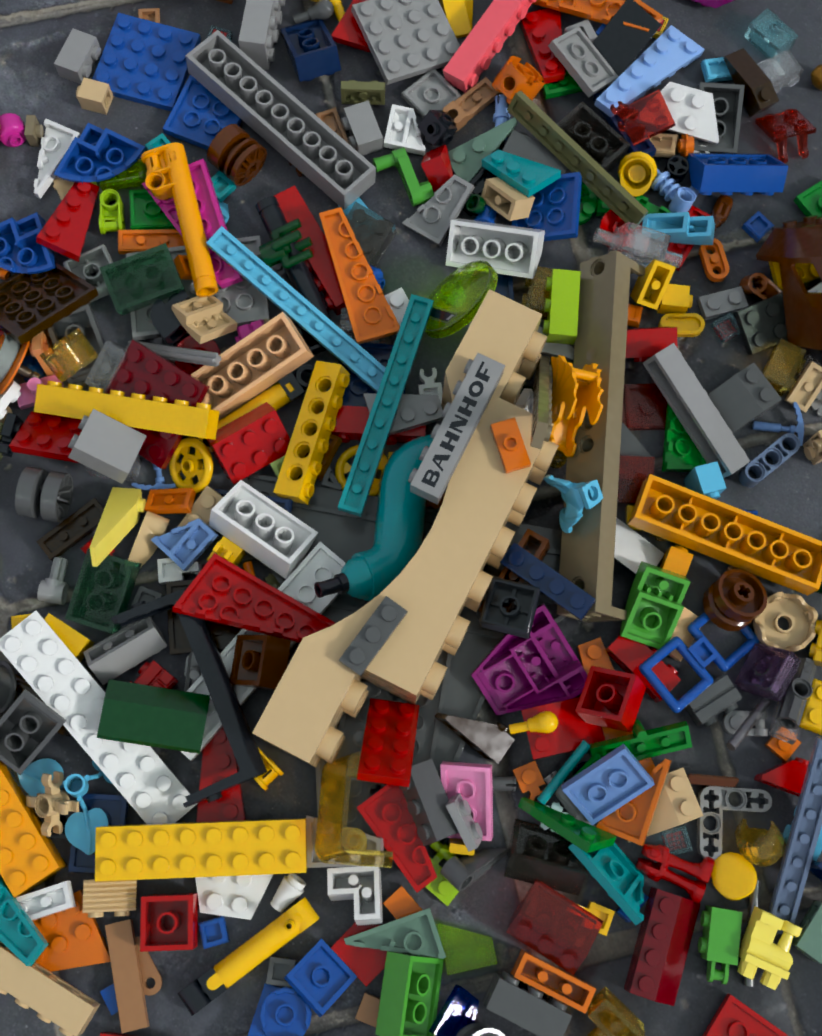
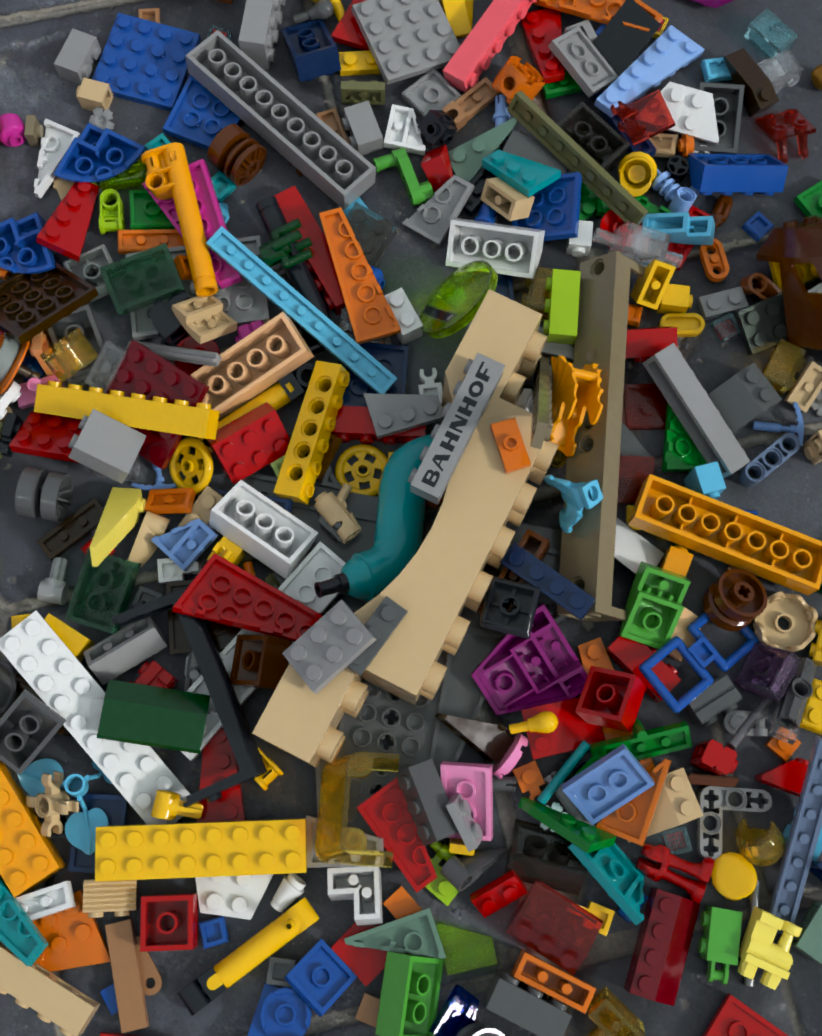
teal plate [338,294,434,517] -> none
red plate [357,698,419,787] -> none
dark green hinge [466,194,486,214] -> none
none -> light grey plant [89,107,115,130]
none -> yellow axle [151,790,203,820]
none -> light grey plate [282,599,377,694]
none -> tan piece [314,483,362,544]
none -> yellow plate [339,50,381,76]
none -> red plate [470,870,528,918]
none -> bright pink tile [492,733,528,779]
none -> white brick [566,220,593,257]
none -> red brick [690,739,738,776]

